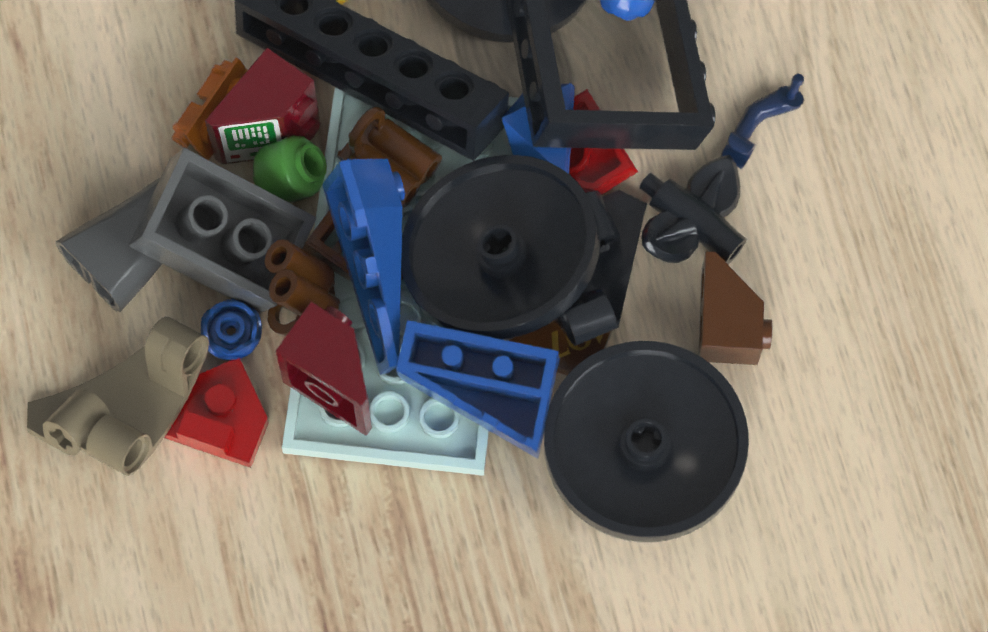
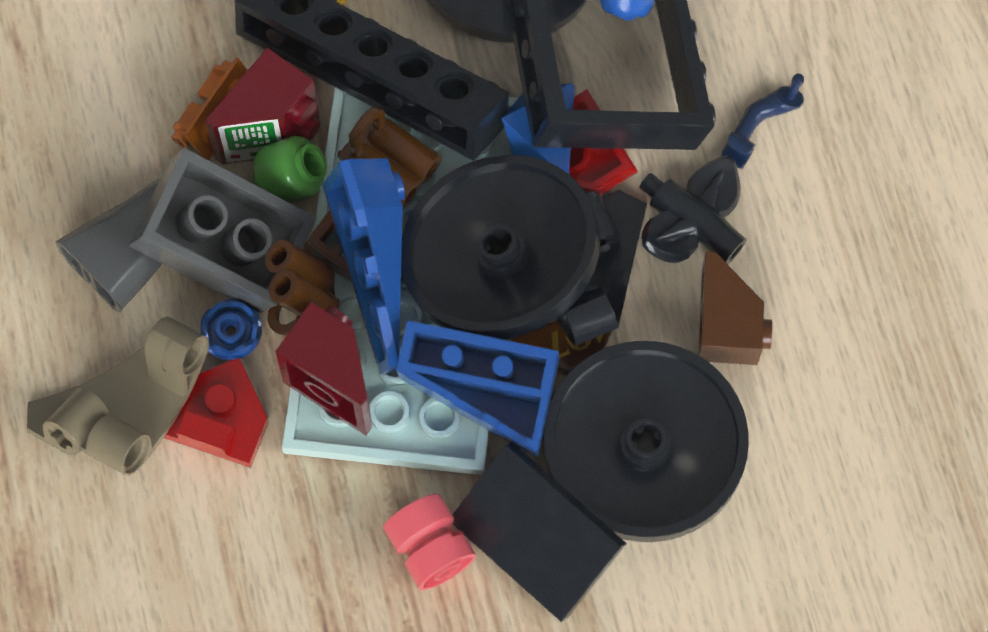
none -> coral wheel [383,494,476,591]
none -> black tile [452,442,627,622]

